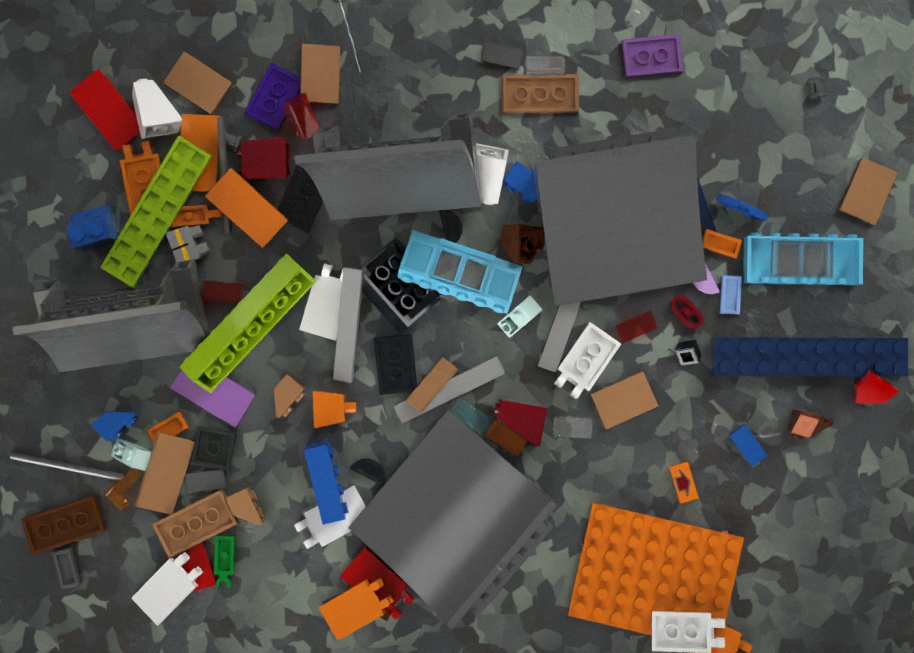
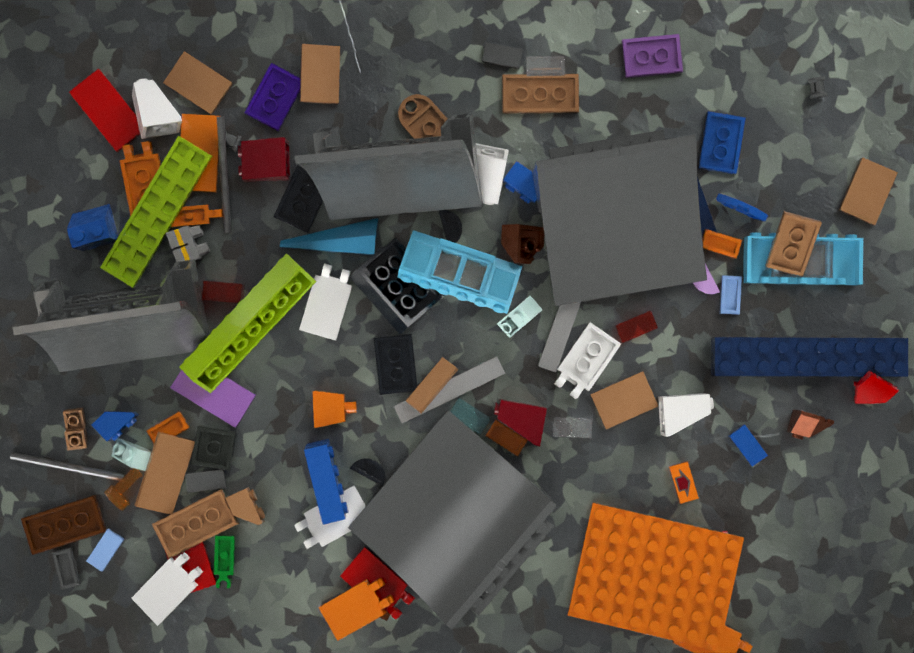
orange tile [205,168,289,248] -> none
medium nougat slope [274,374,306,418] -> none
clear red brick [283,92,320,141] -> none
light grey tile [333,267,364,383] -> none
white tile [652,611,725,653] -> none
dark red plate [670,295,703,329] -> none
black slope [675,340,701,366] -> none
none -> medium nougat slope [63,407,87,450]
none -> light blue tile [86,529,124,572]
none -> dark azure wedge [280,218,378,255]
none -> medium nougat tile [398,94,447,139]
none -> white slope [658,393,714,437]
none -> blue tile [698,111,746,175]
none -> medium nougat tile [765,211,822,277]

